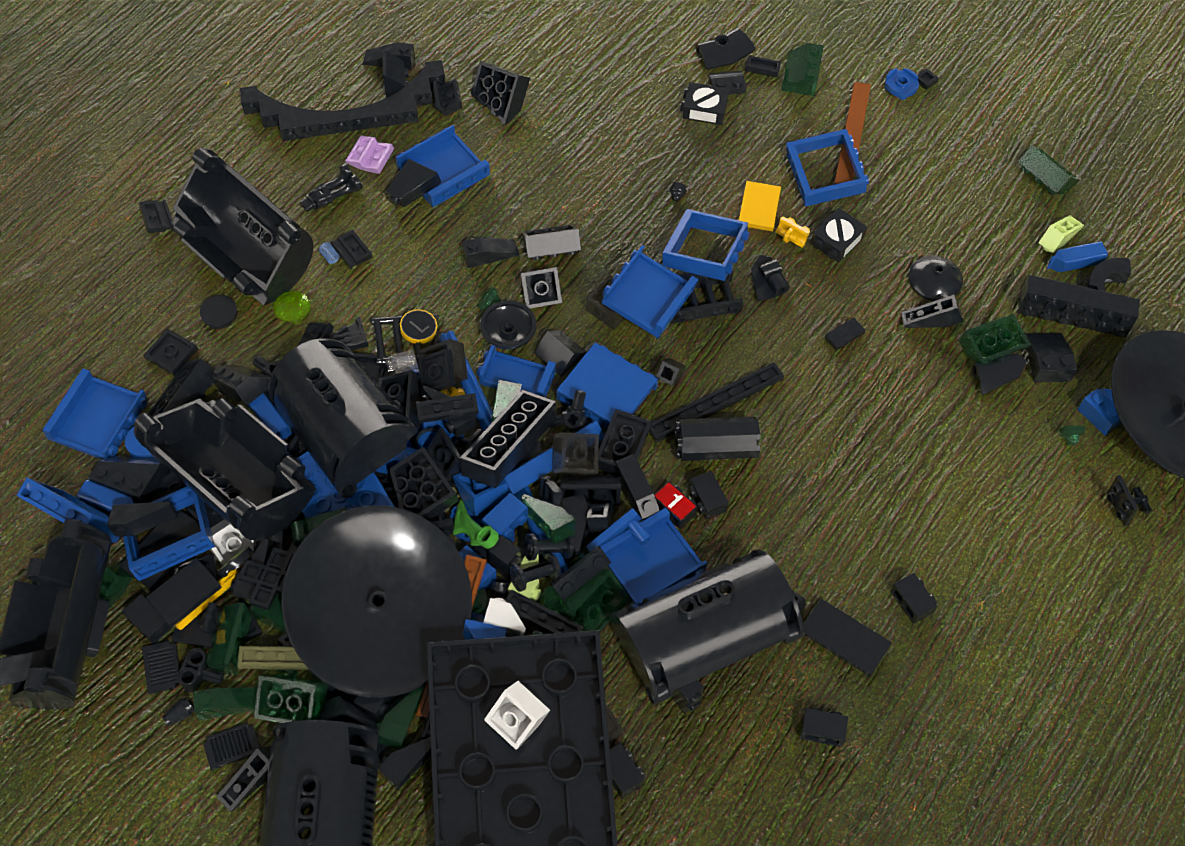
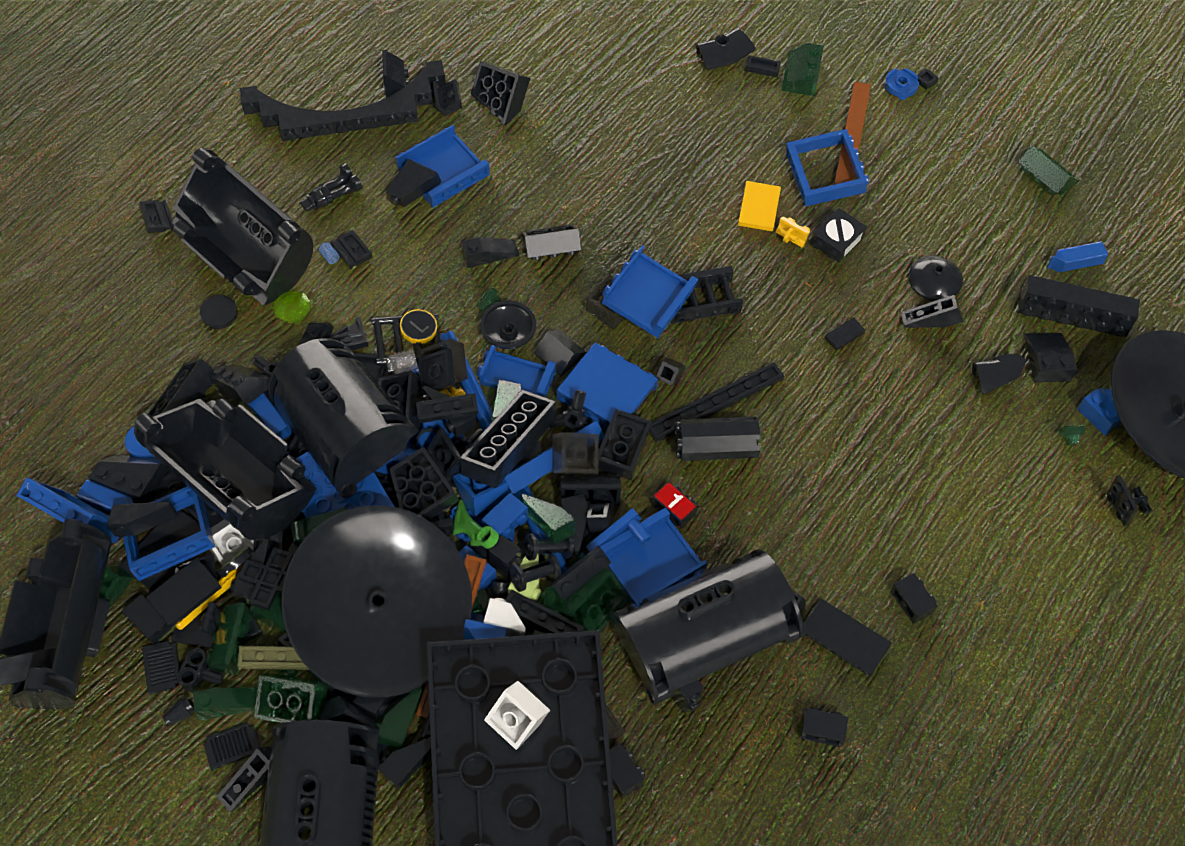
blue panel [43,369,148,460] -> none
black tile [143,329,198,375] -> none
lavender slope [346,136,394,174] -> none
black slope [363,42,415,71] -> none
black slope [520,267,562,309] -> none
black plate [538,476,563,526] -> none
black slope [615,454,660,519] -> none
blue window [663,209,750,281] -> none
black plate [669,182,687,201] -> none
black brick [680,82,729,125] -> none
black brick [688,471,729,520] -> none
black plate [709,71,747,95] -> none
black panel [751,255,790,301] -> none
clear green slope [959,314,1031,364] -> none
yellowish green slope [1039,215,1084,253] -> none
black arch [1085,258,1131,291] -> none

